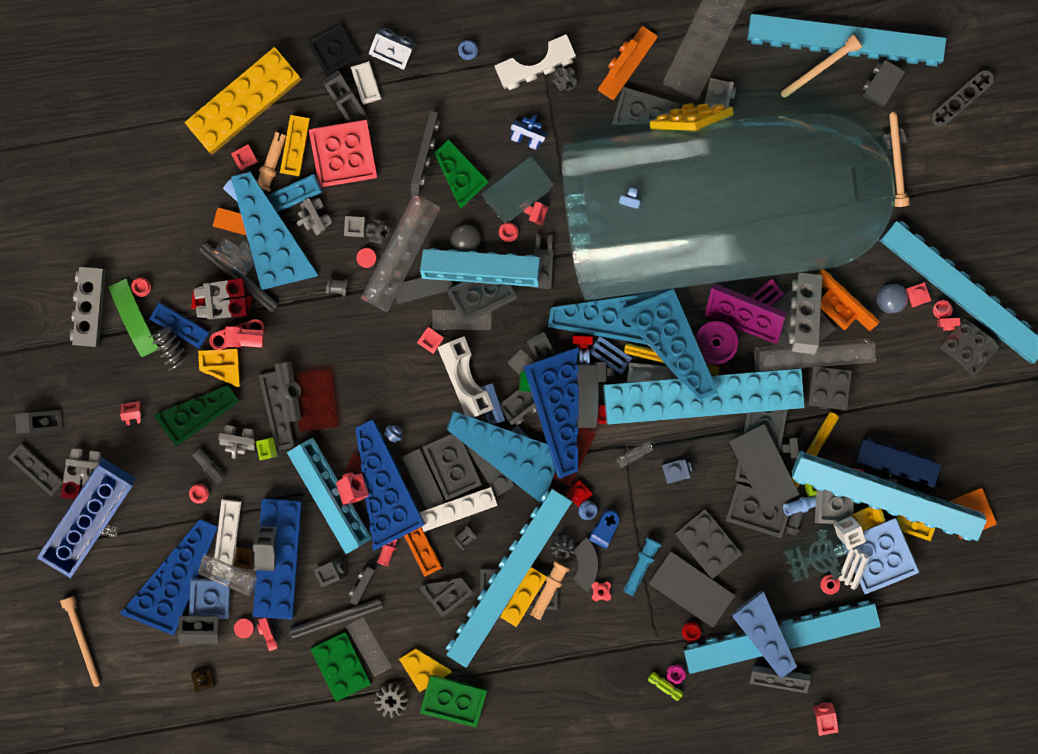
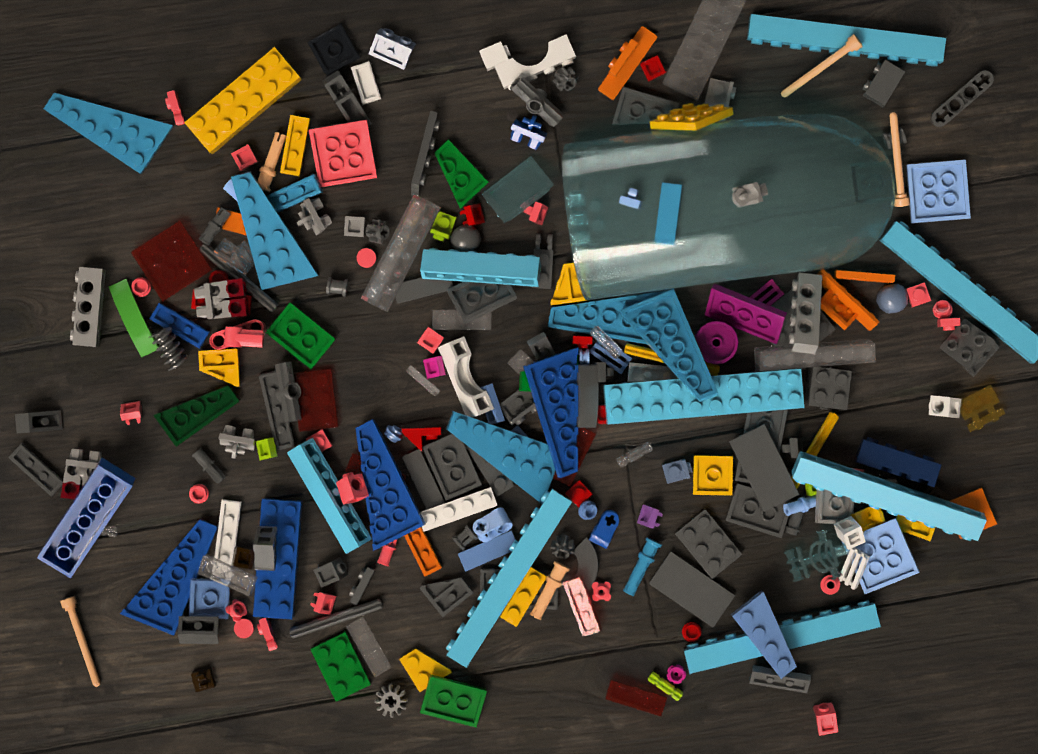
medium blue plate [458,40,478,60] -> none
coral plate [499,222,518,242] -> none
none -> dark azure wing [43,93,174,175]
none -> clear red plate [131,221,212,302]
none -> coral plate [165,90,185,126]
none -> dark grey pin [198,207,231,246]
none -> red plate [209,270,229,283]
none -> coral plate [225,599,247,622]
none -> green plate [266,302,336,370]
none -> coral plate [306,429,332,452]
none -> coral tile [311,592,336,615]
none -> red slope [402,427,442,451]
none -> clear tile [406,365,441,396]
none -> dark pink plate [423,356,446,379]
none -> lime bracket [430,211,457,242]
none -> medium blue tile [458,530,516,572]
none -> red tile [460,204,485,226]
none -> light blue piece [473,508,513,542]
none -> white brick [479,42,511,71]
none -> dark grey piece [510,76,564,127]
none -> yellow wing [551,262,589,305]
none -> clear red plate [563,575,602,637]
none -> clear axle [590,326,623,359]
none -> clear red plate [605,680,667,716]
none -> medium lavender tile [637,504,663,528]
none -> red plate [640,55,666,82]
none -> dark azure tile [654,182,683,245]
none -> yellow plate [693,455,733,495]
none -> light grey hips [732,182,768,207]
none -> orange tile [834,270,895,283]
none -> light blue plate [906,160,971,223]
none -> white brick [929,395,961,418]
none -> clear yellow plate [960,385,1005,432]

